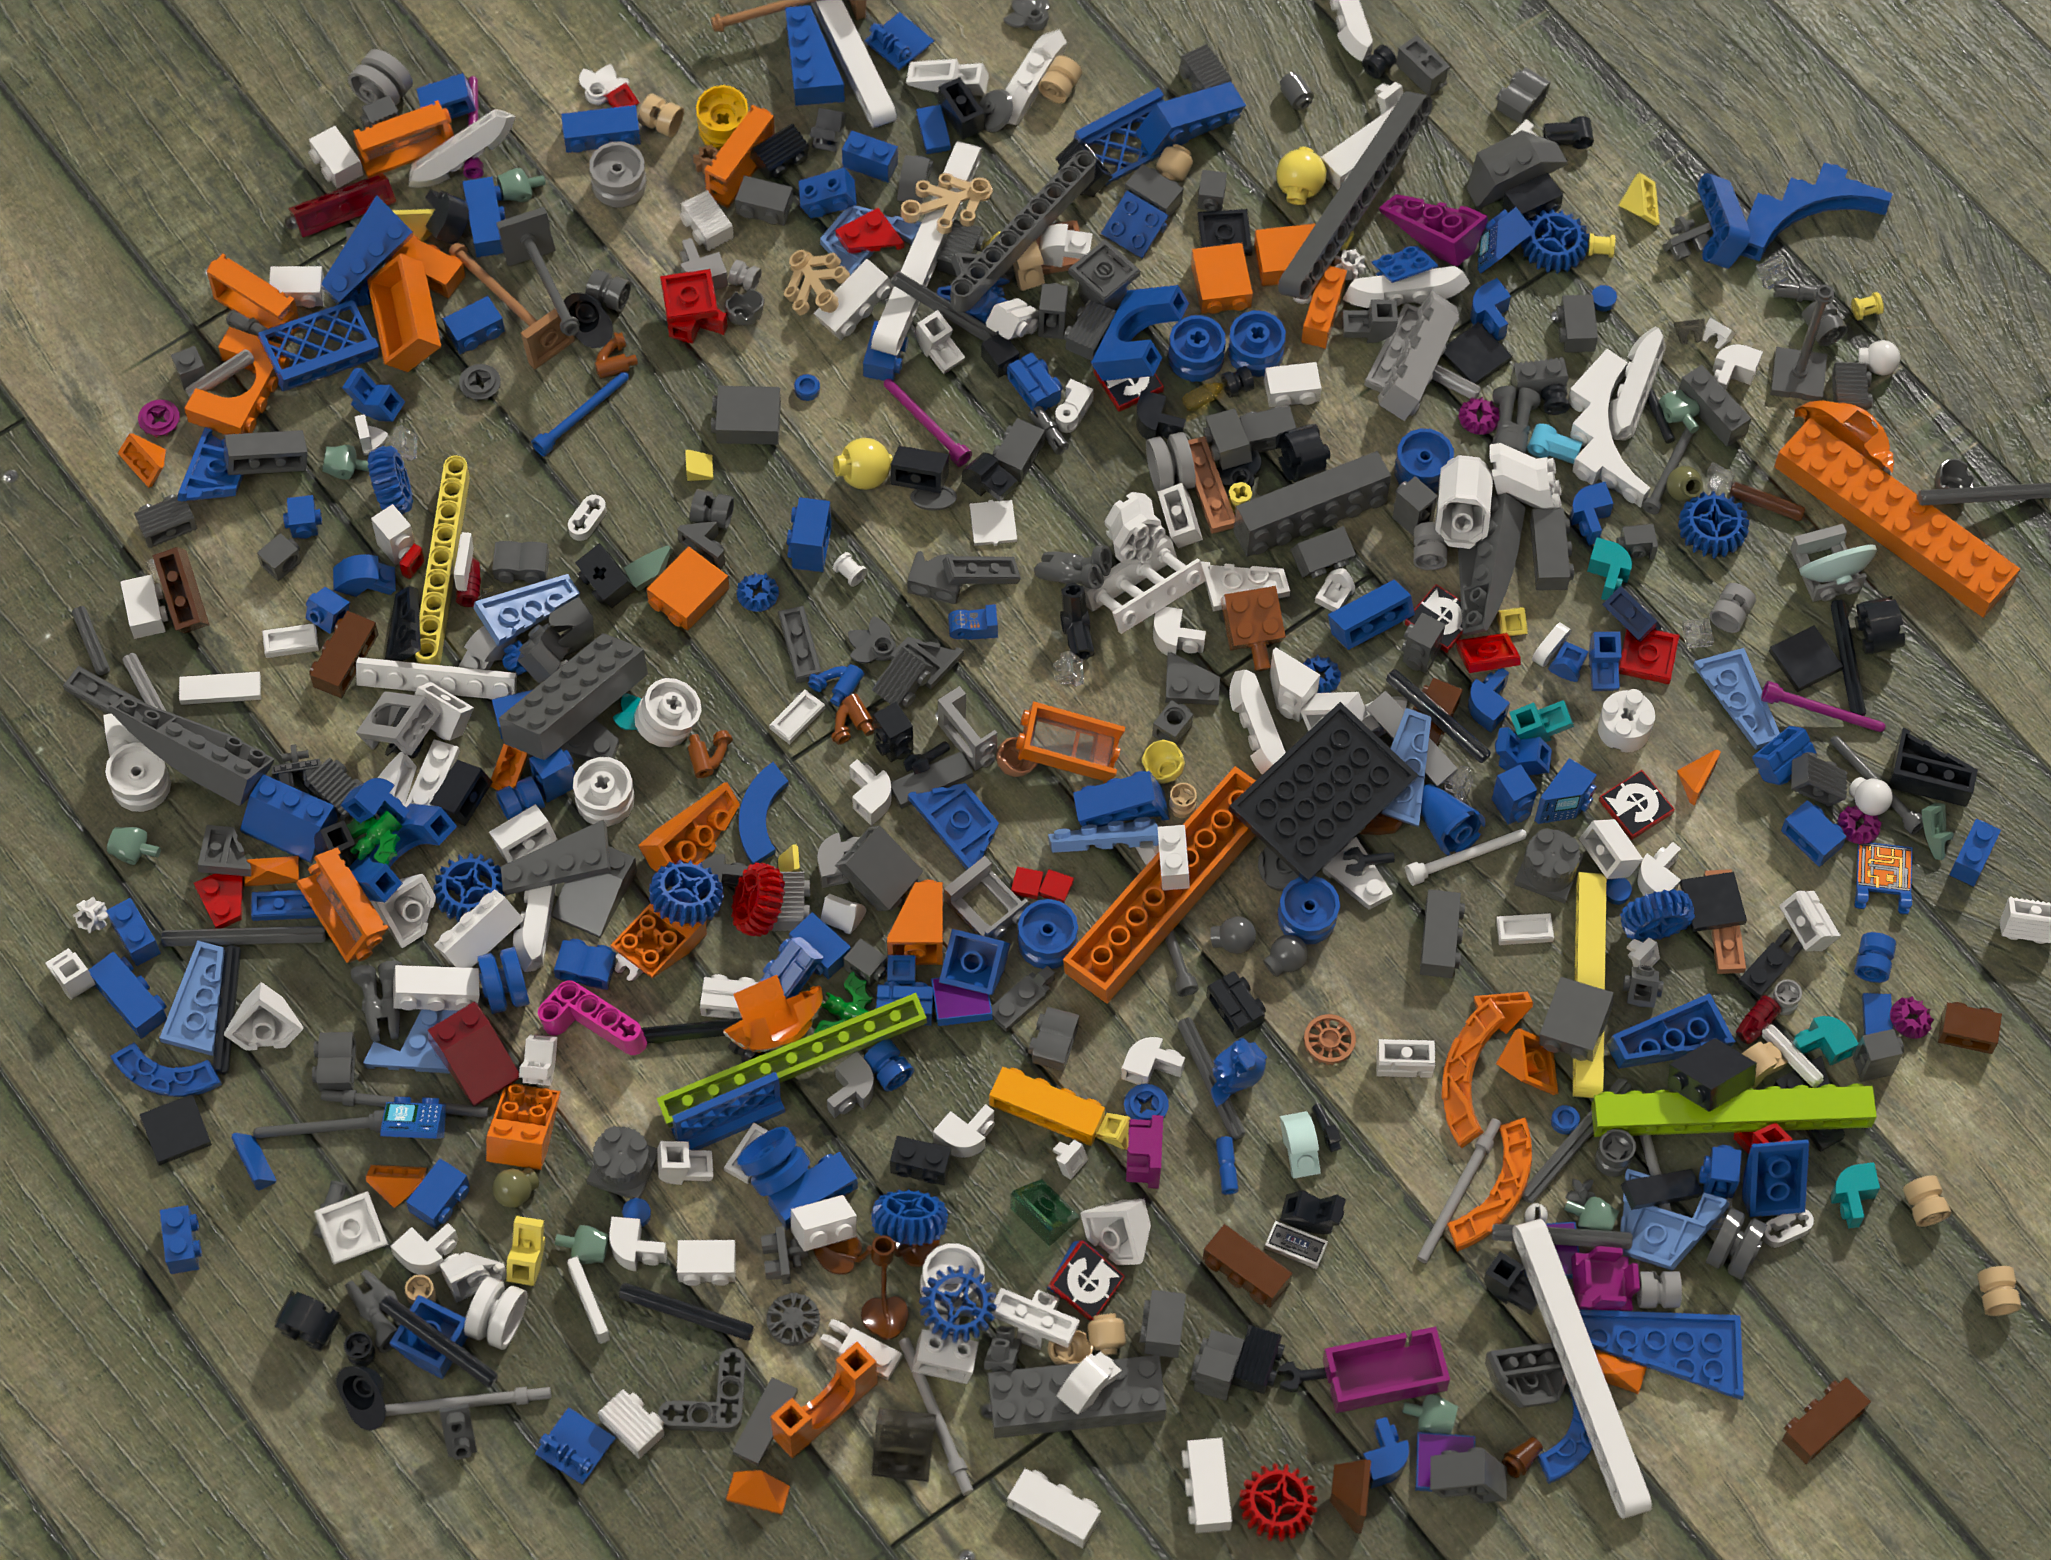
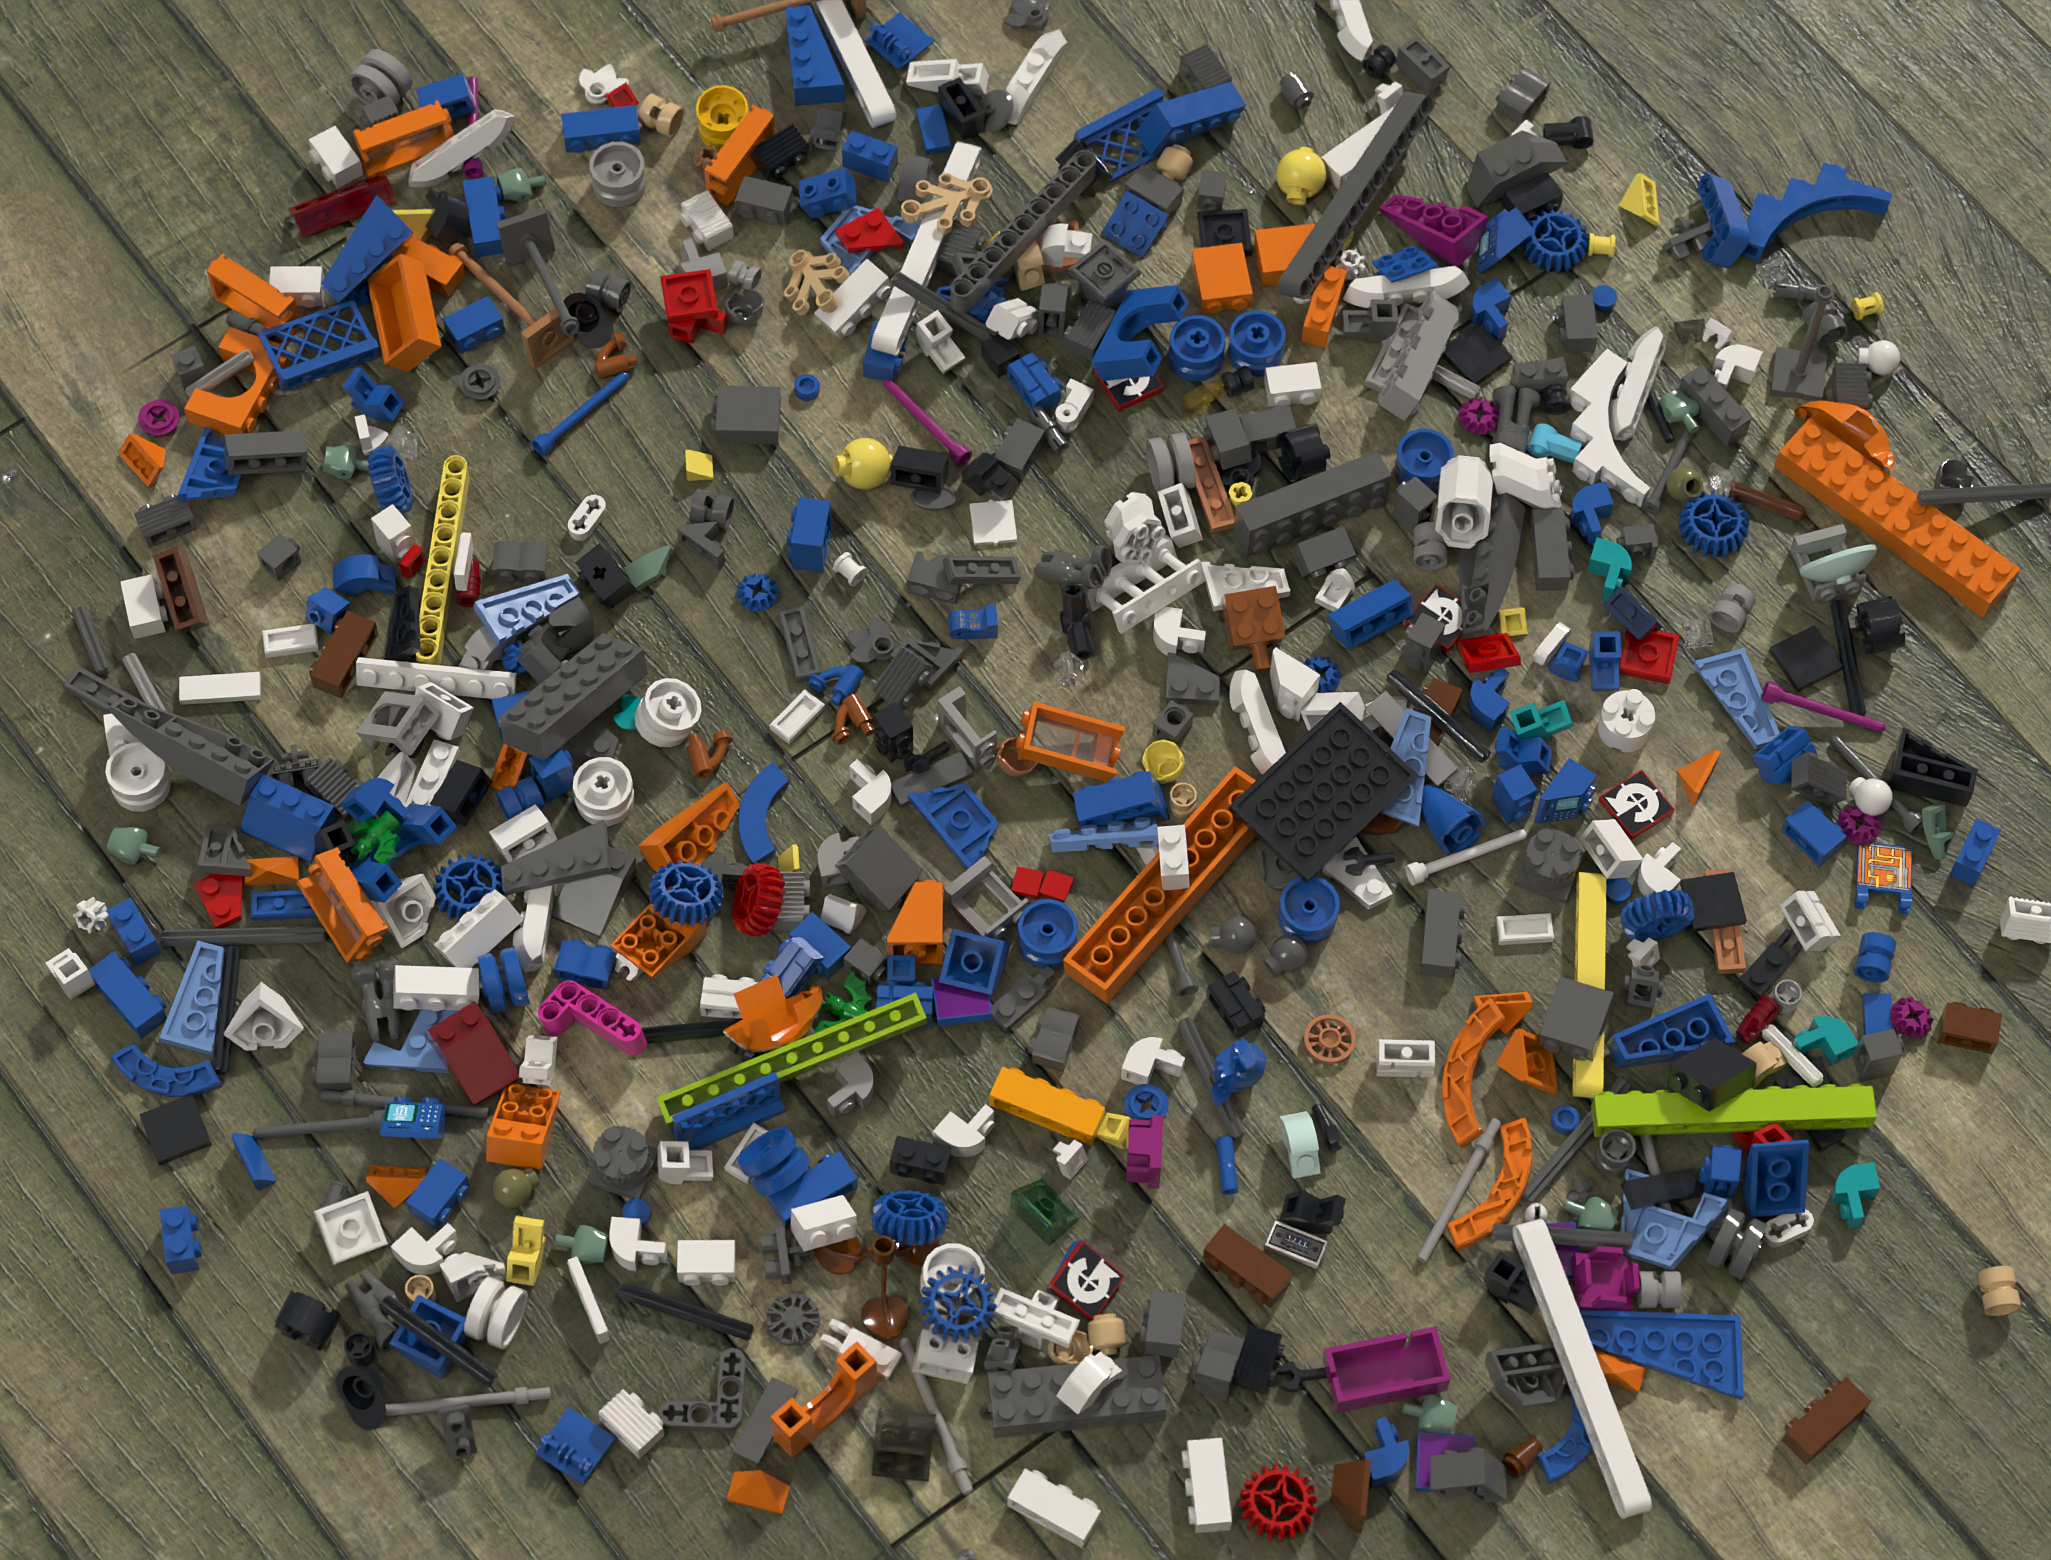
blue brick [283,495,322,539] -> none
orange brick [647,546,729,631] -> none
blue wheel [863,1039,914,1092] -> none
tan wheel [1038,56,1082,103] -> none
white slope [1080,1199,1151,1265] -> none
black brick [1136,390,1186,440] -> none
tan wheel [1903,1175,1951,1227] -> none

